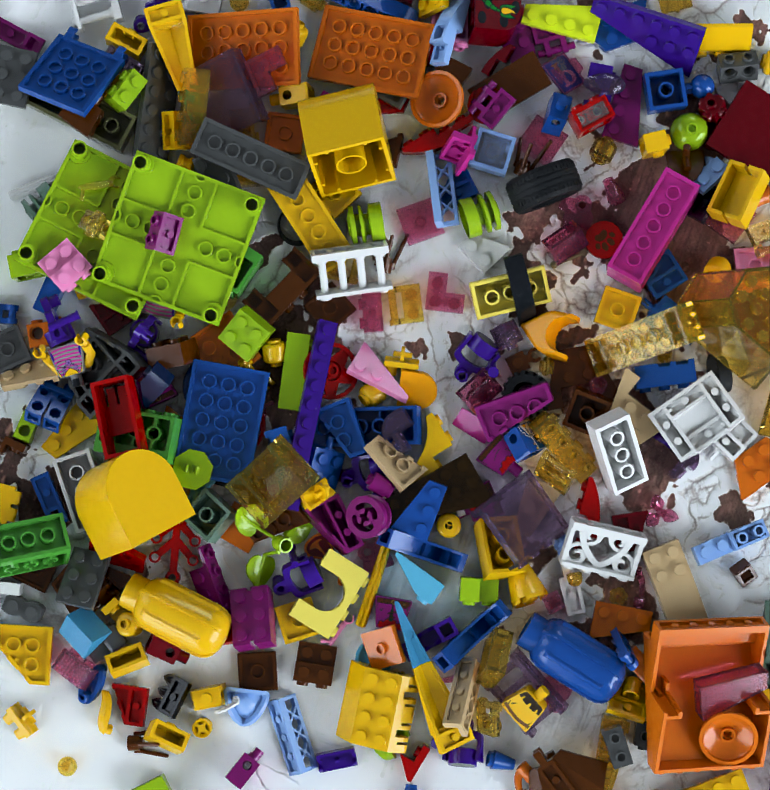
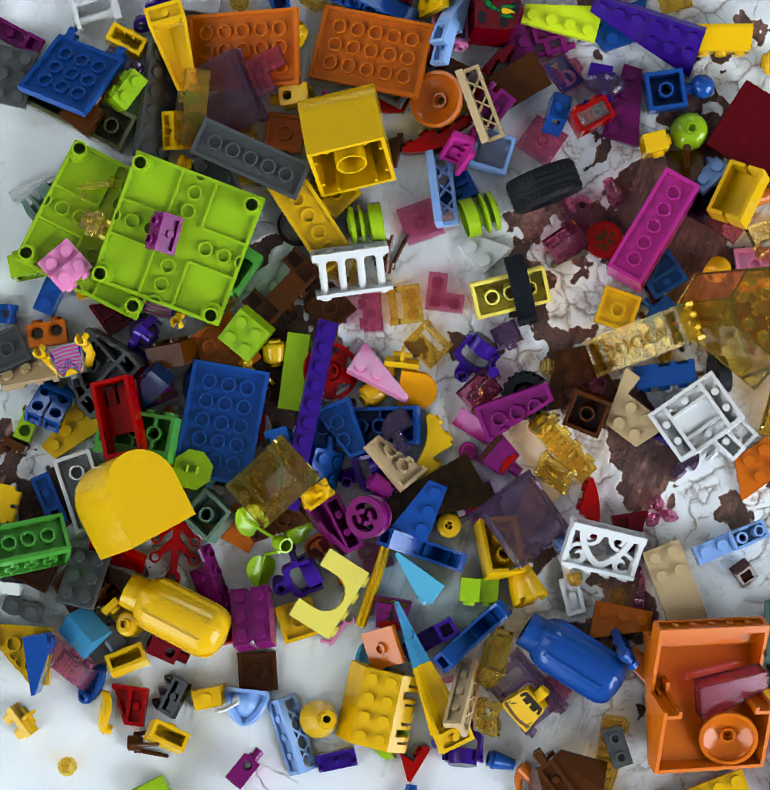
dark purple piece [40,294,81,349] -> none
yellow wheel [192,717,213,738] -> none
reddish brown plate [293,641,337,689] -> none
blue torso [504,421,549,463] -> none
reddish brown plate [505,348,541,376] -> none
reddish brown plant [513,137,553,176] -> none
light orange animal [521,311,580,362] -> none
clear pink leg [541,590,565,615] -> none
white brick [585,407,649,496] -> none
clear yellow head [589,136,617,166] -> none
yellow plate [606,676,646,724] -> none
dark grey brick [633,721,647,750] -> none
dark red brick [698,92,727,125] -> none
dark grey brick [716,50,759,84] -> none
none -> blue slope [22,631,57,696]
none -> yellow cone [299,700,338,739]
none -> clear yellow plate [403,318,454,370]
none -> tan fence [455,64,506,145]
none -> dark pink plate [459,442,478,461]

